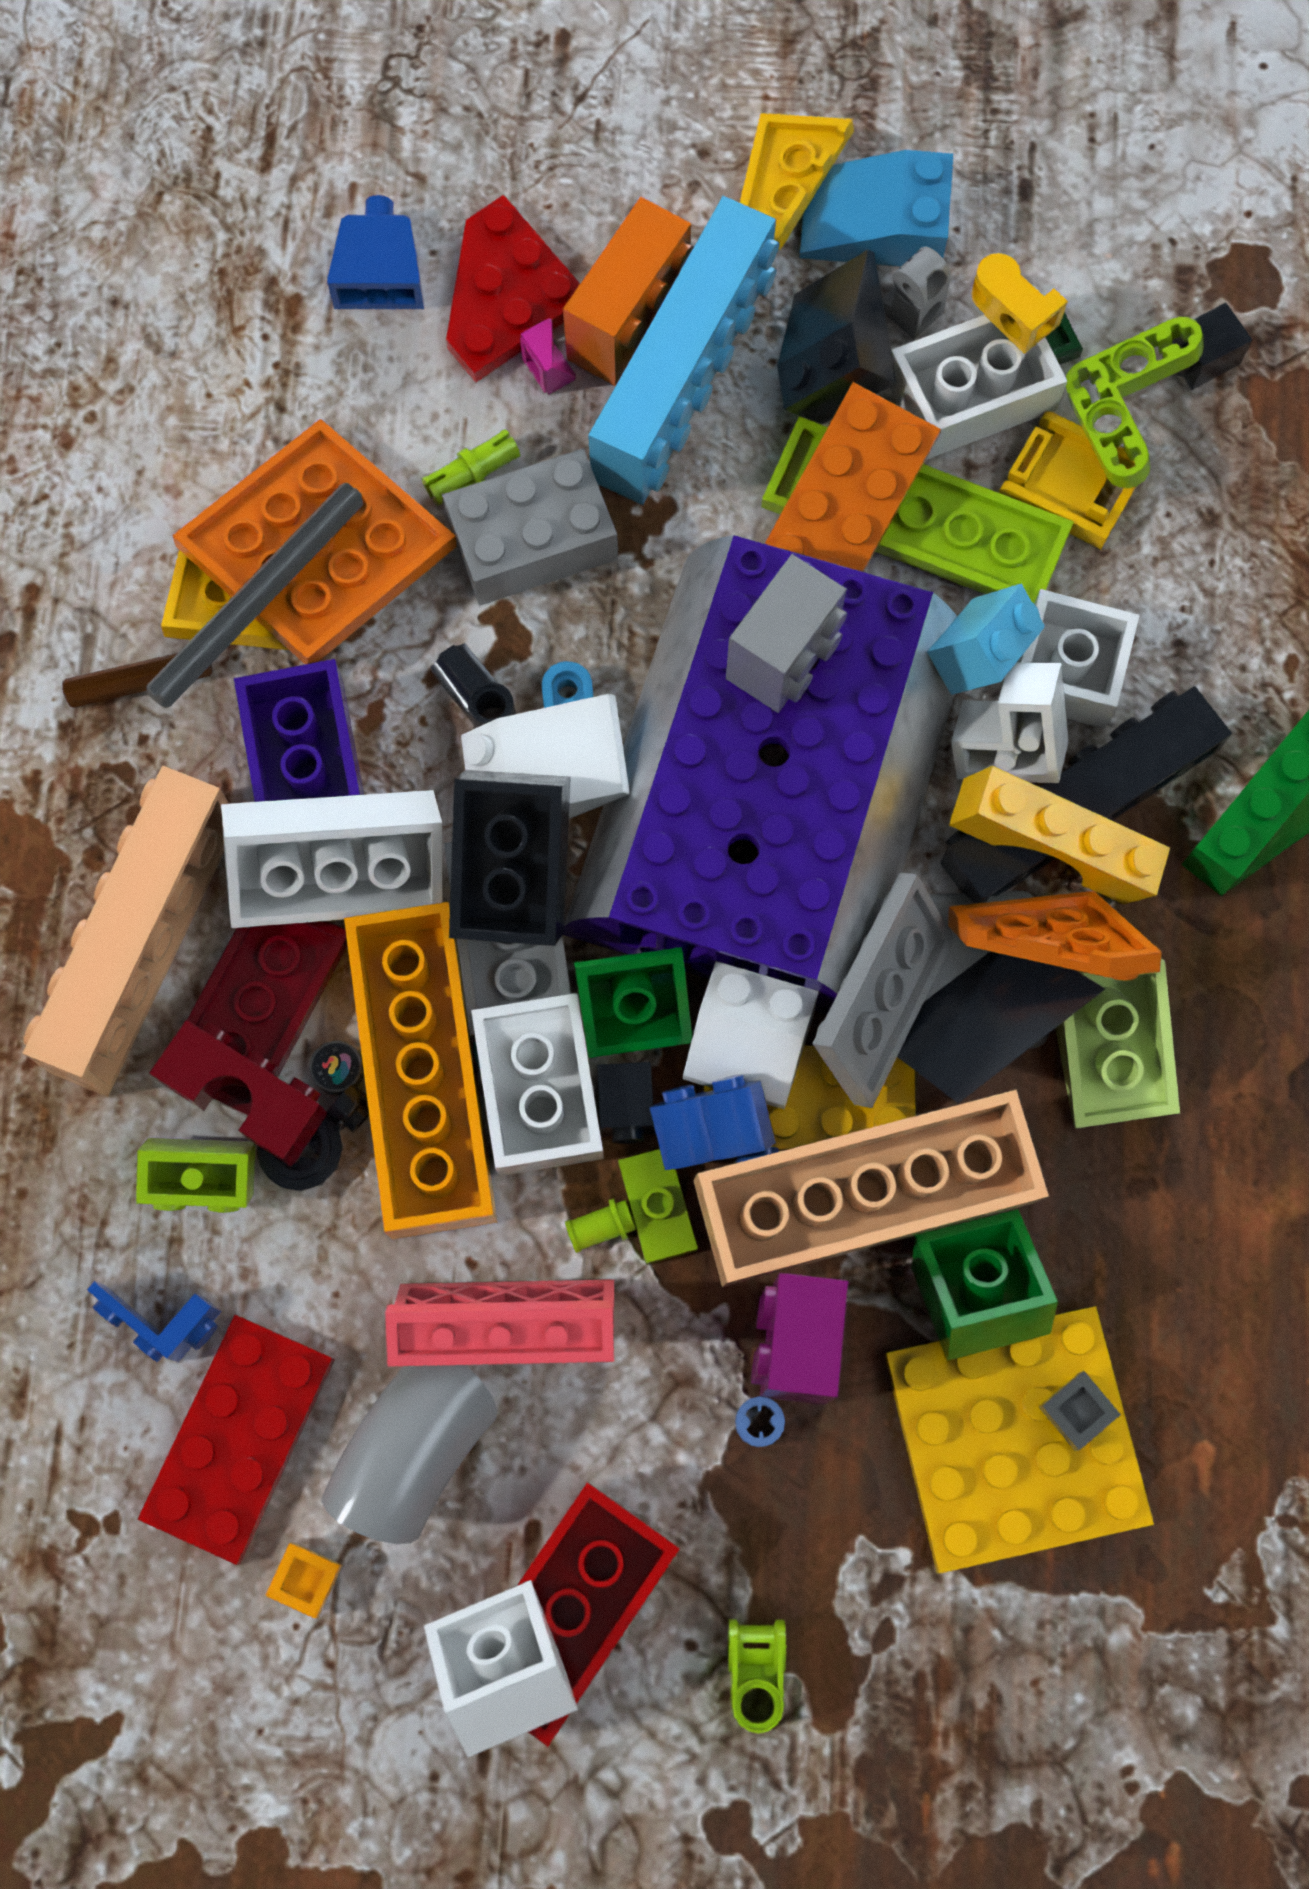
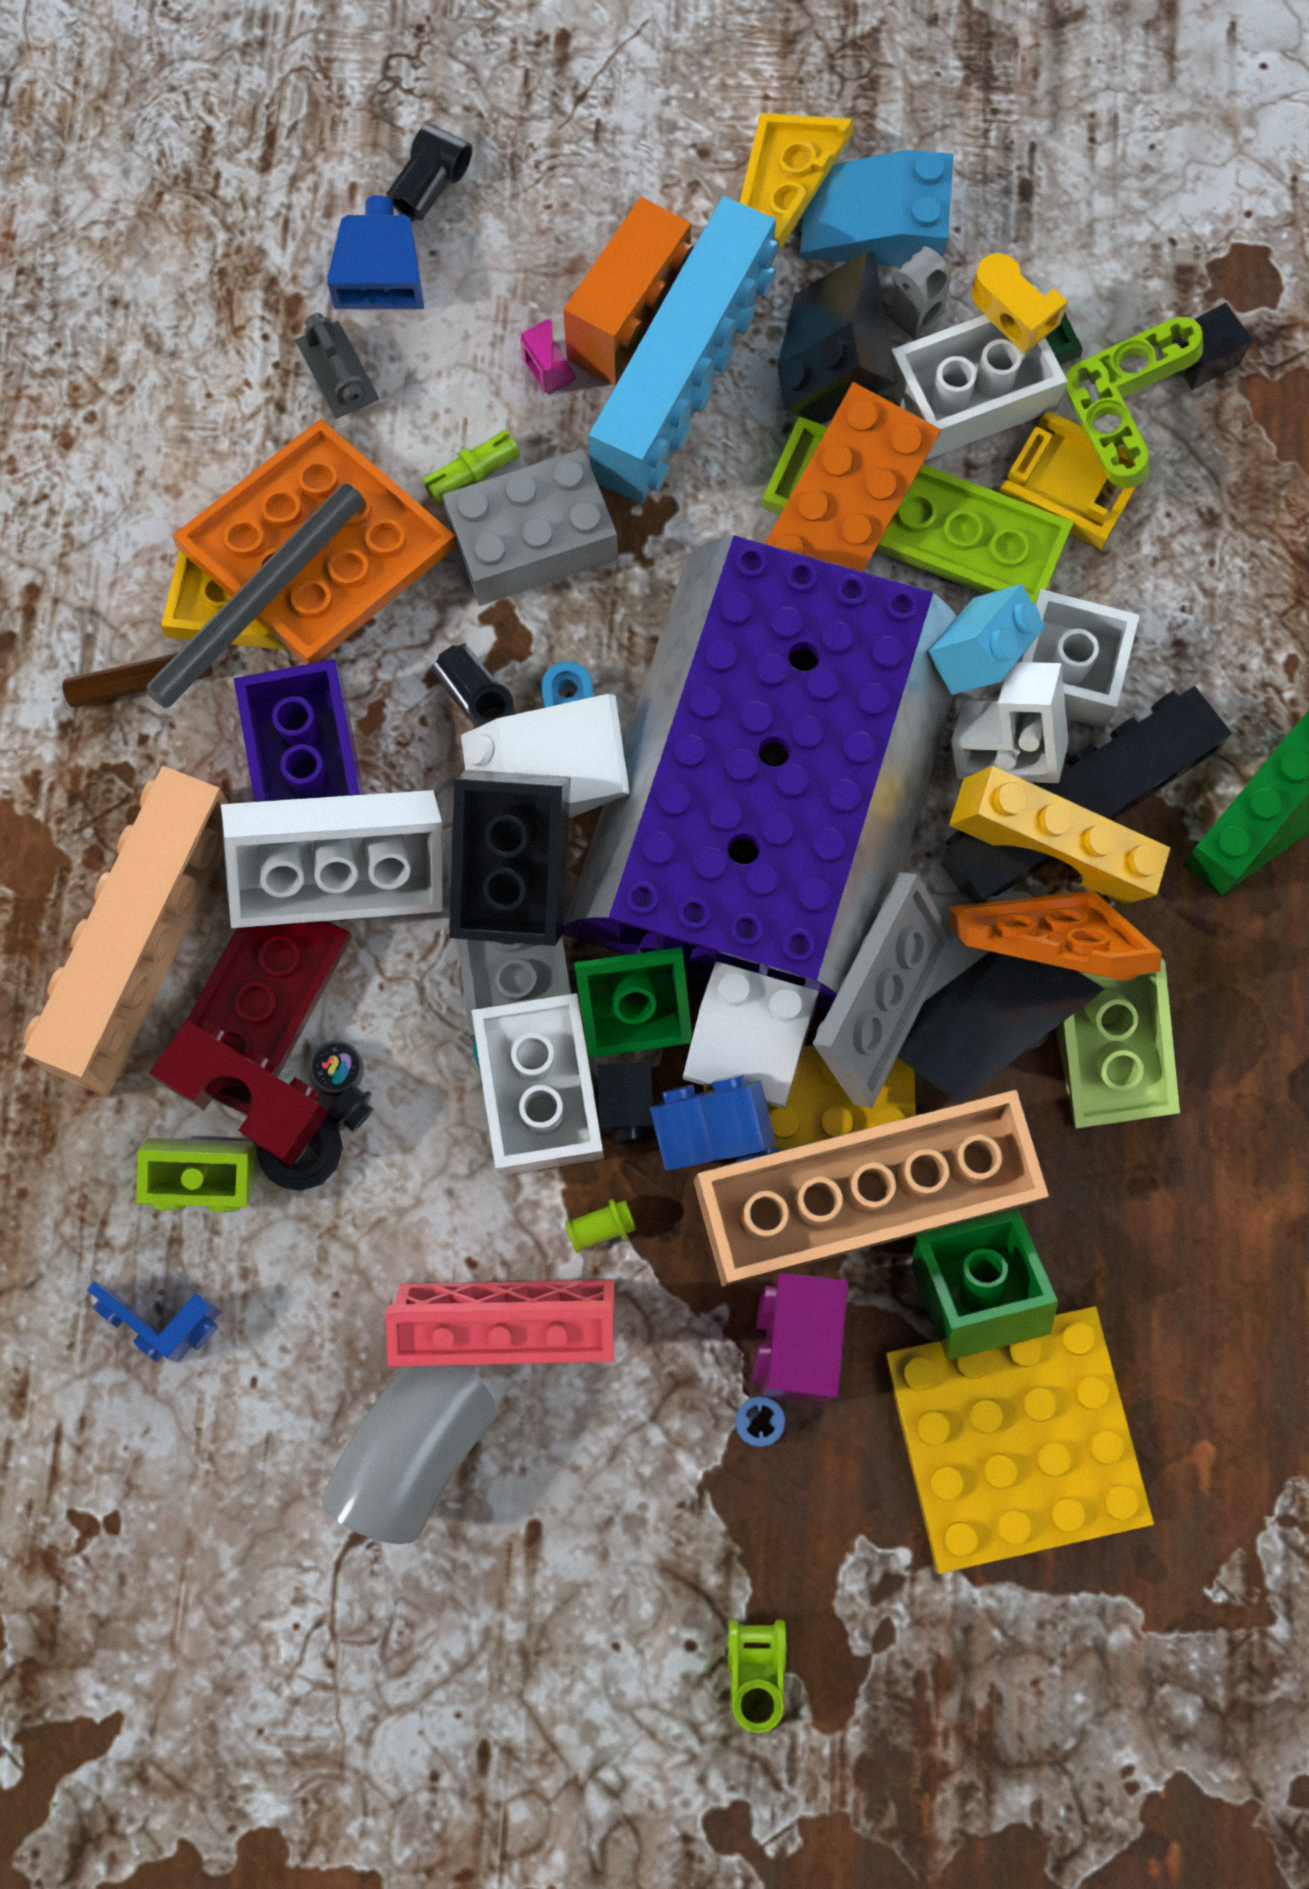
red plate [137,1314,335,1565] -> none
light orange plate [265,1542,343,1619] -> none
light orange brick [344,902,498,1240] -> none
white slope [424,1580,578,1757] -> none
red plate [446,194,580,383] -> none
red brick [517,1482,680,1747] -> none
lime plate [618,1149,698,1265] -> none
light grey brick [726,554,848,713] -> none
dark grey plate [1039,1371,1121,1451] -> none
none -> dark grey hinge [295,313,379,419]
none -> black piece [386,122,473,222]

